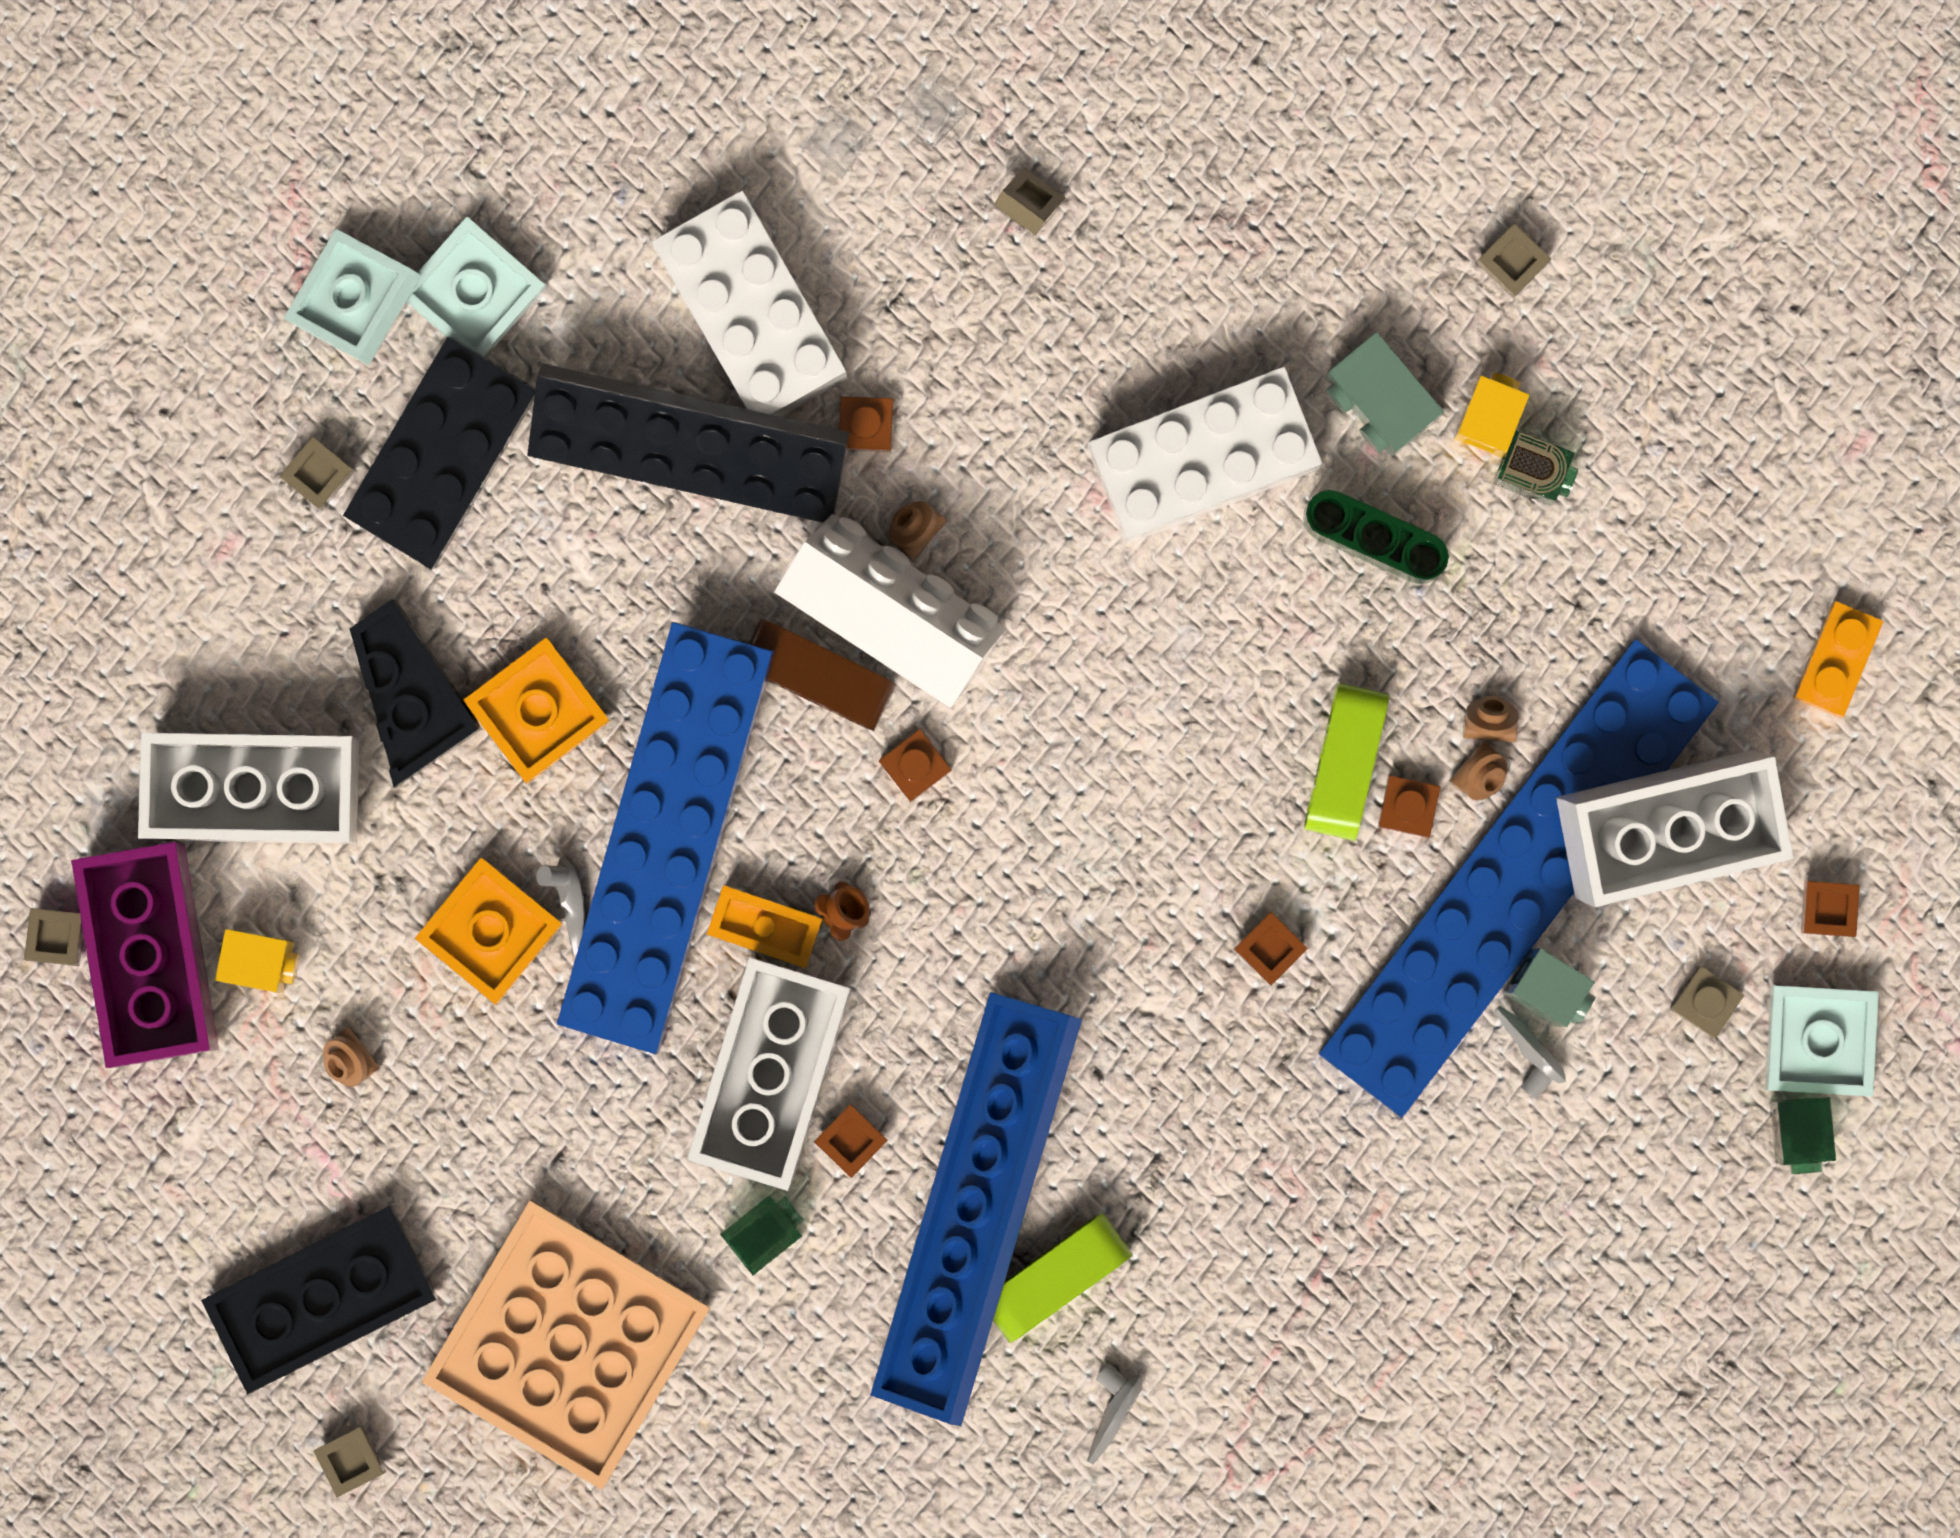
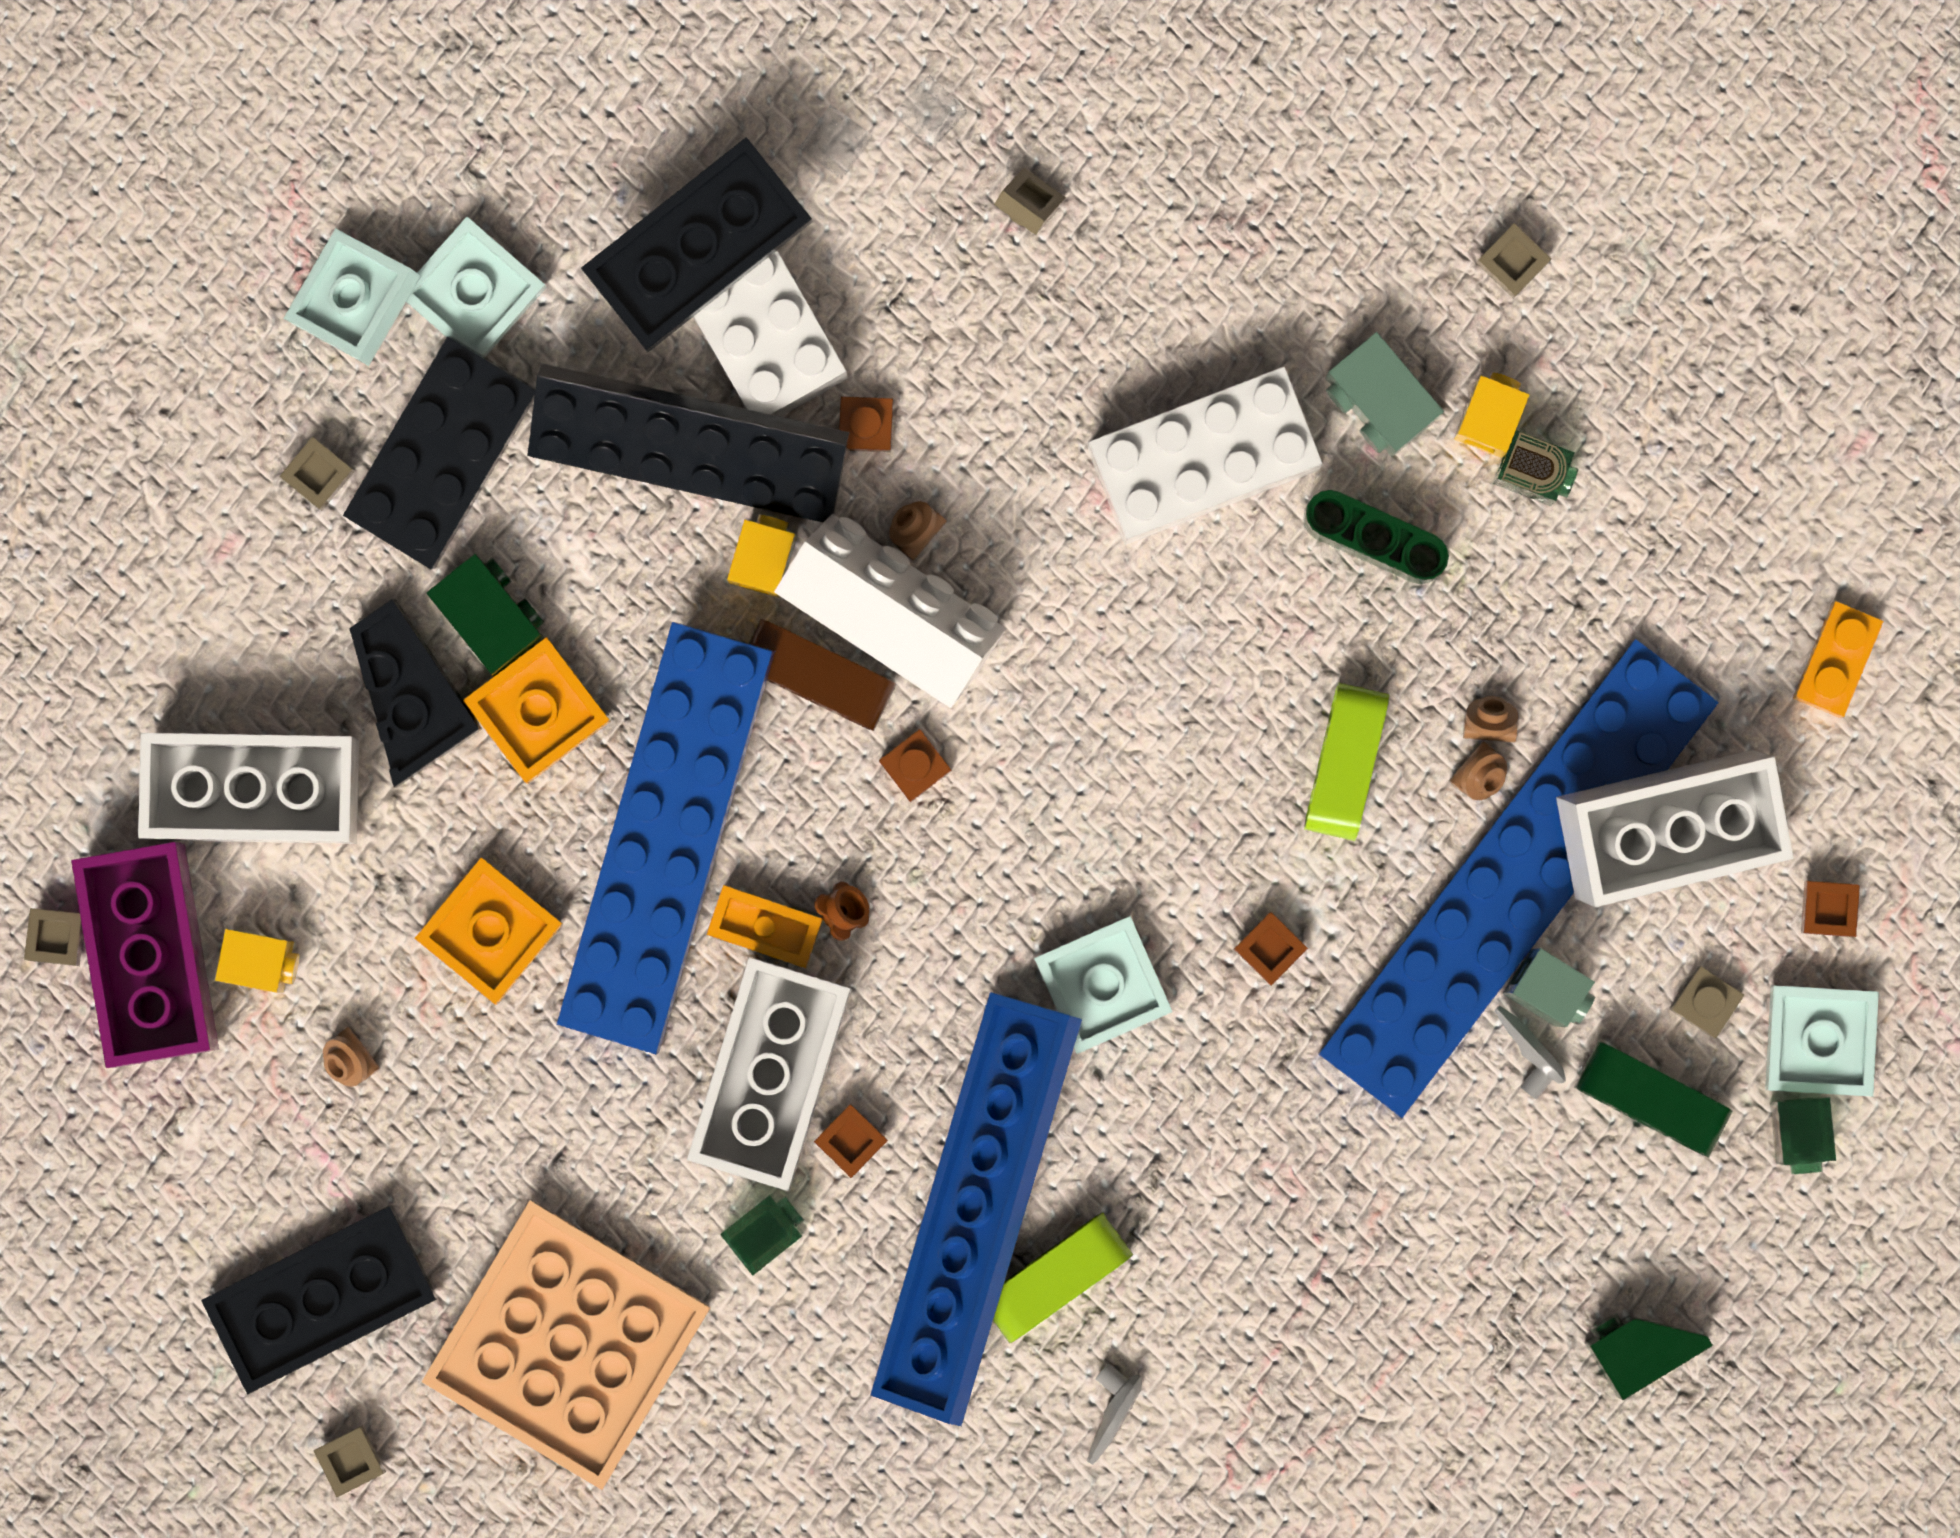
light grey bar [536,856,585,956] -> none
dark orange plate [1377,775,1441,838] -> none
none -> dark green brick [426,554,544,676]
none -> black plate [581,137,813,352]
none -> yellow brick [727,514,797,598]
none -> light aqua plate [1034,916,1173,1054]
none -> dark green beam [1574,1041,1733,1158]
none -> dark green slope [1584,1313,1713,1400]

